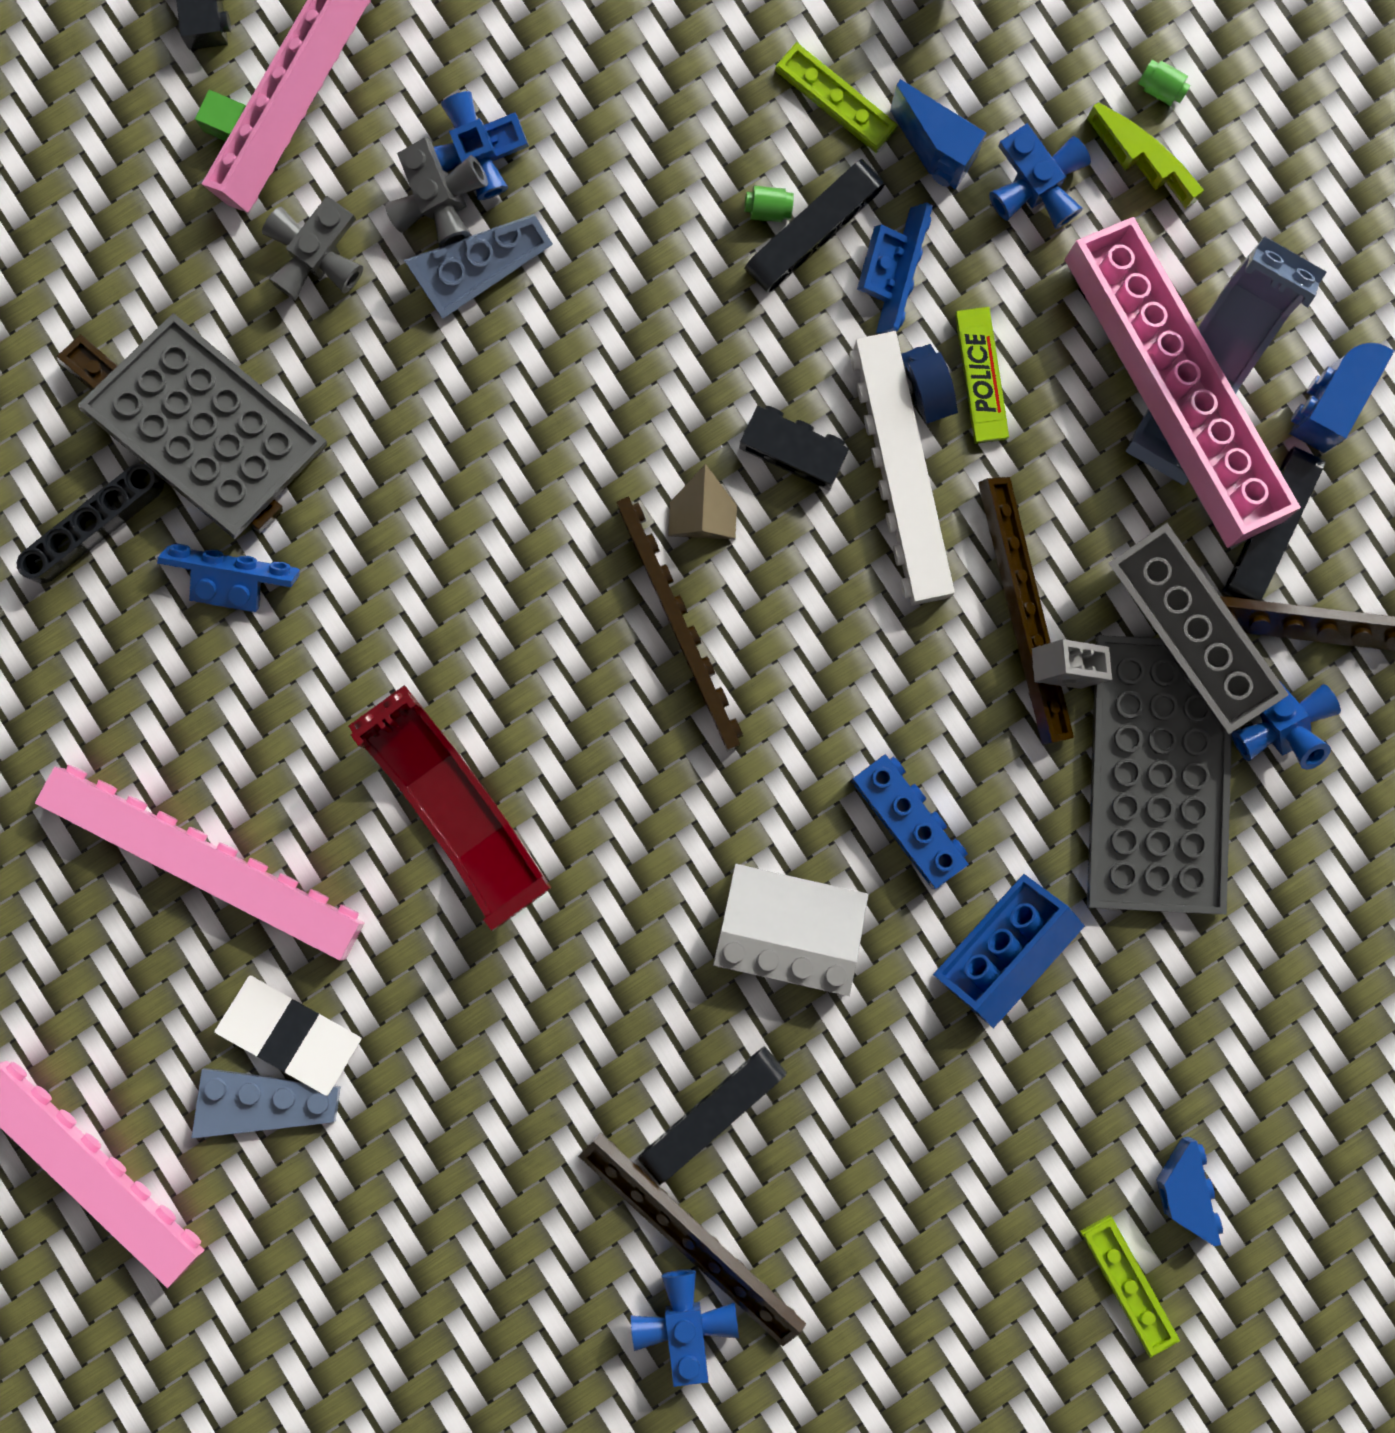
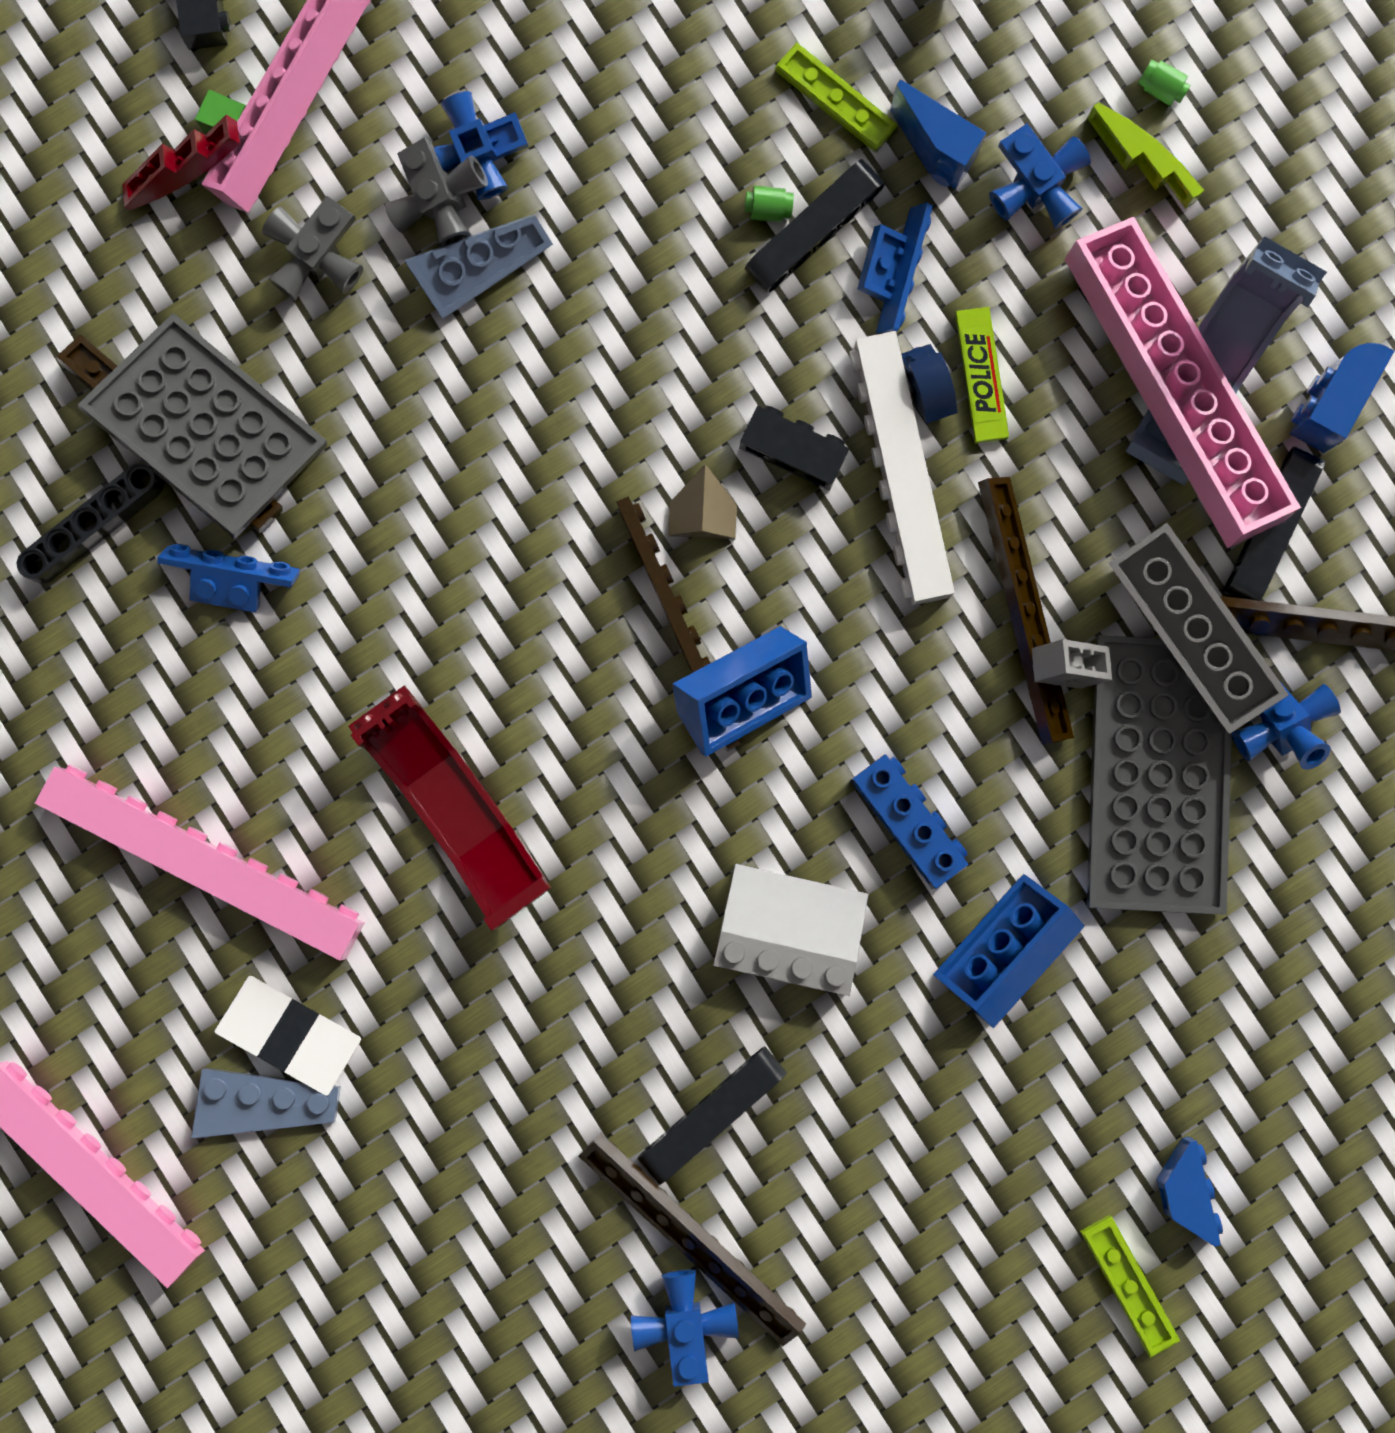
none -> dark red slope [122,115,240,210]
none -> blue slope [672,626,812,757]

